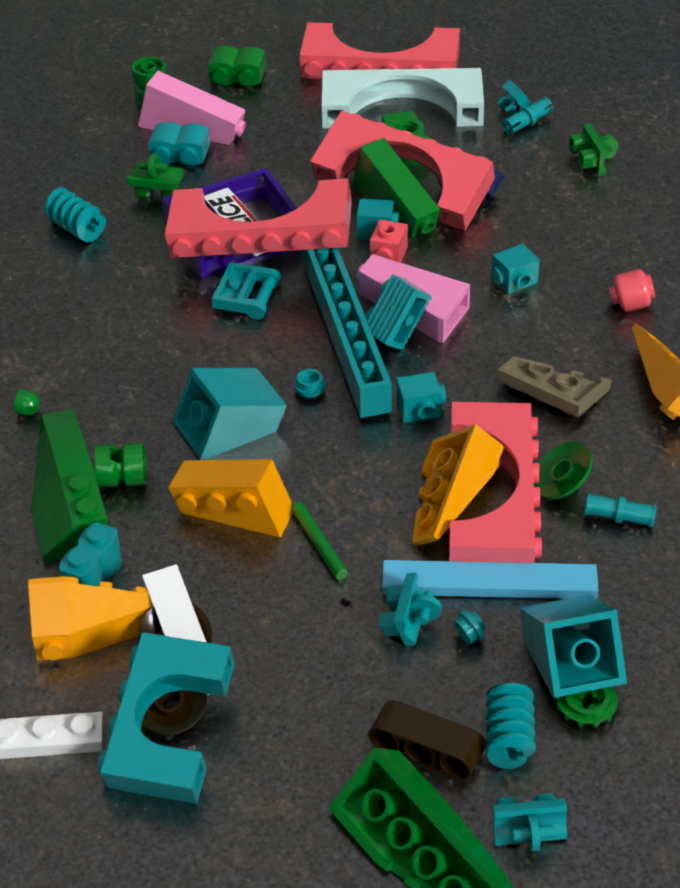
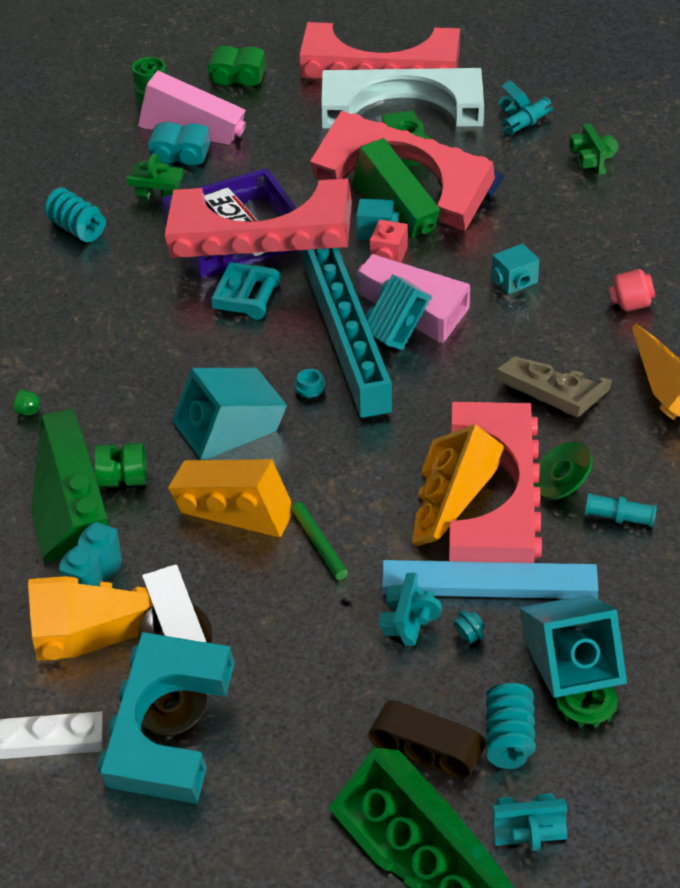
teal brick [396,372,446,423] -> none

